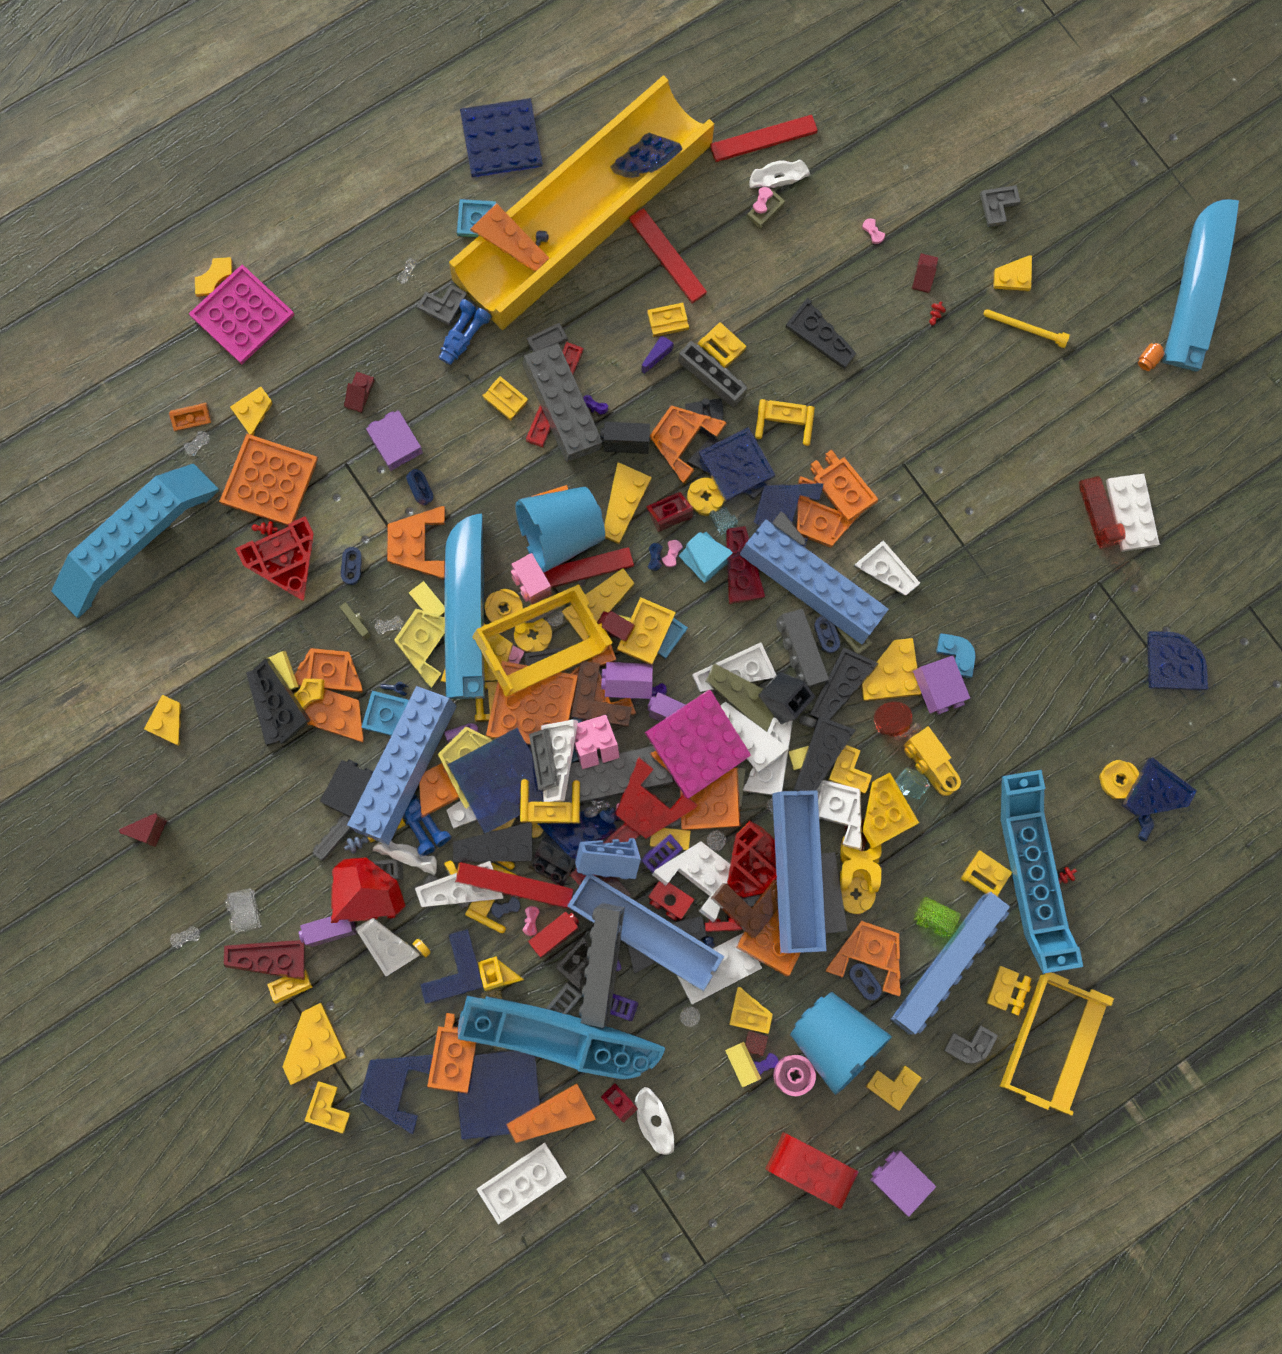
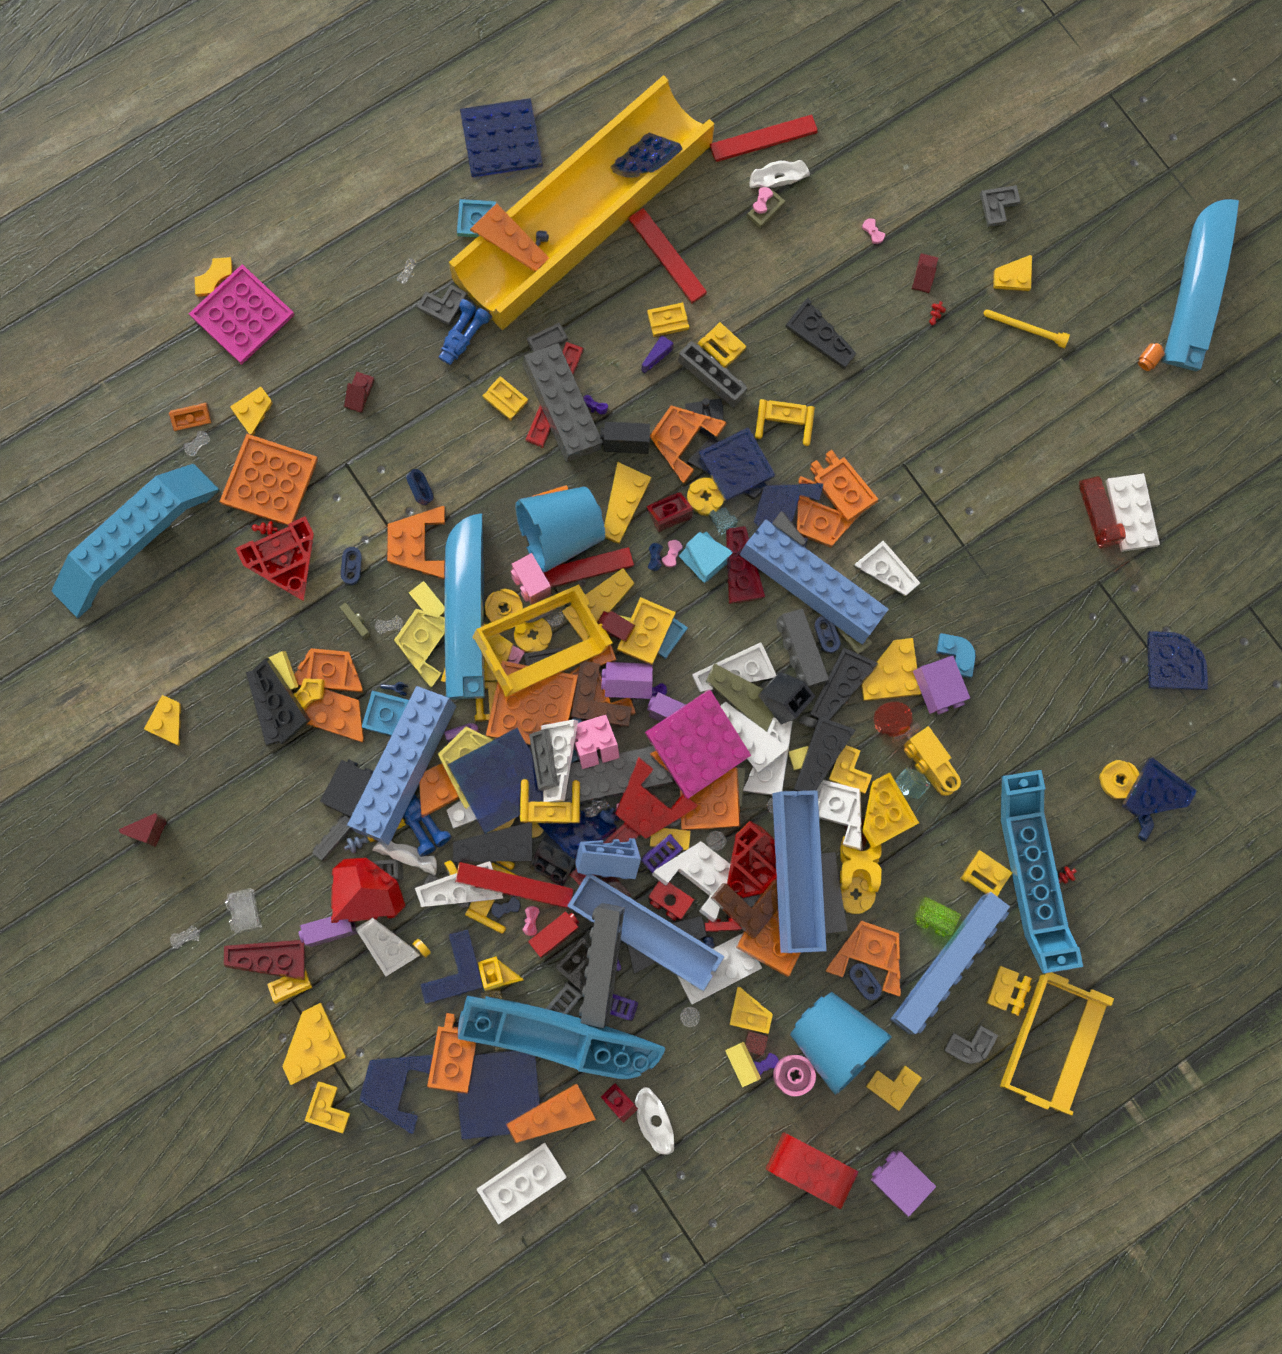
medium lavender brick [366,410,423,471] -> none

